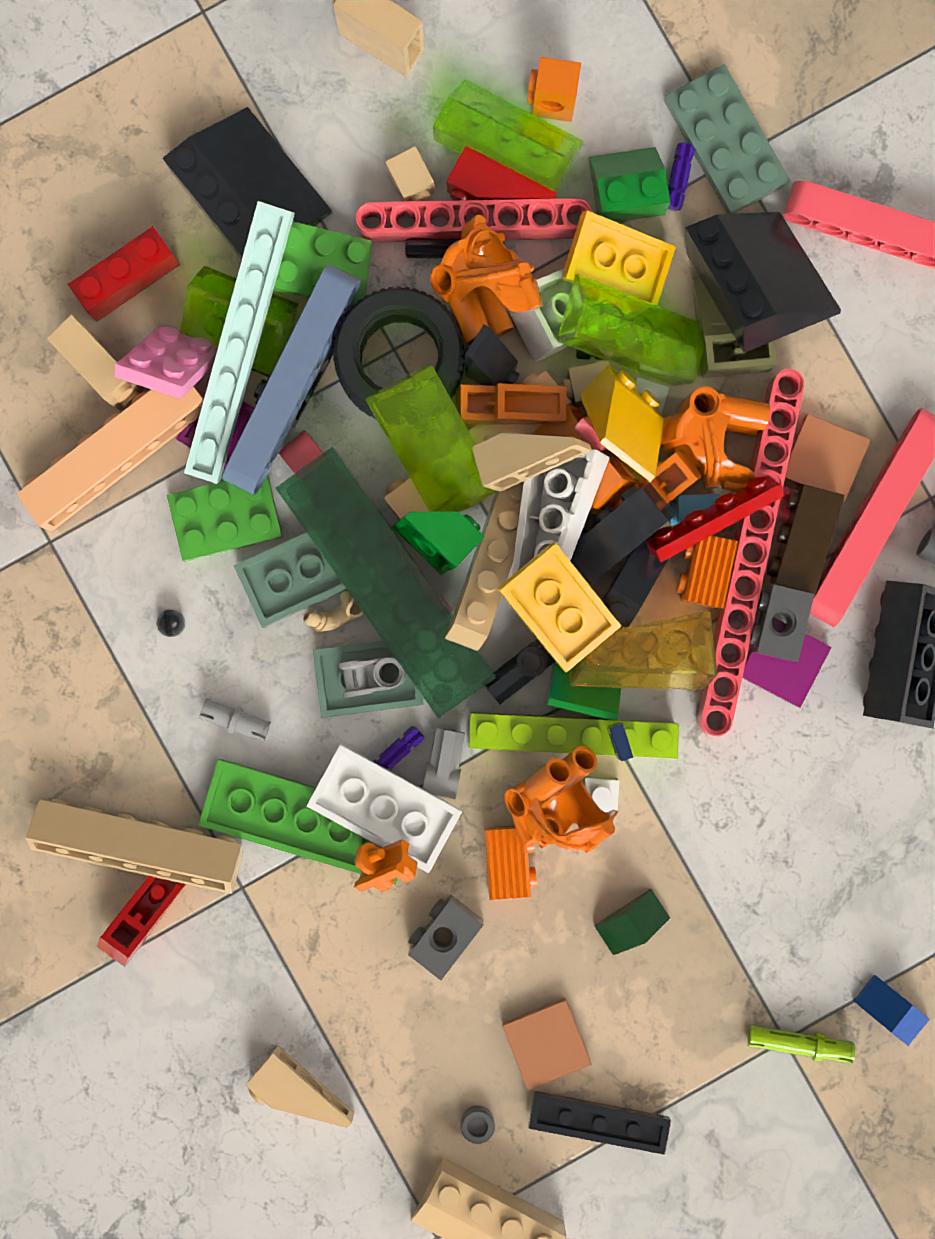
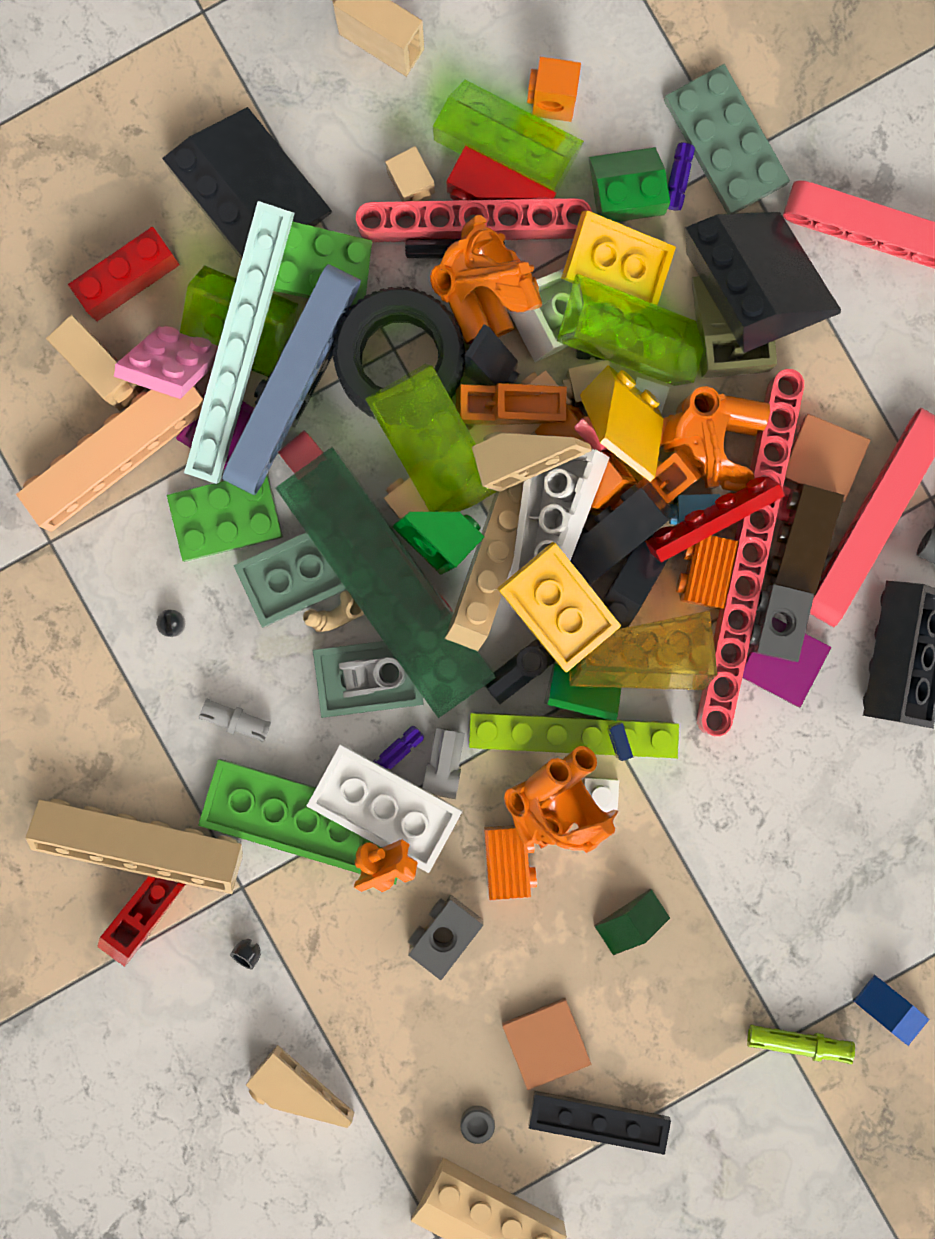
none -> black hinge [230,939,261,970]

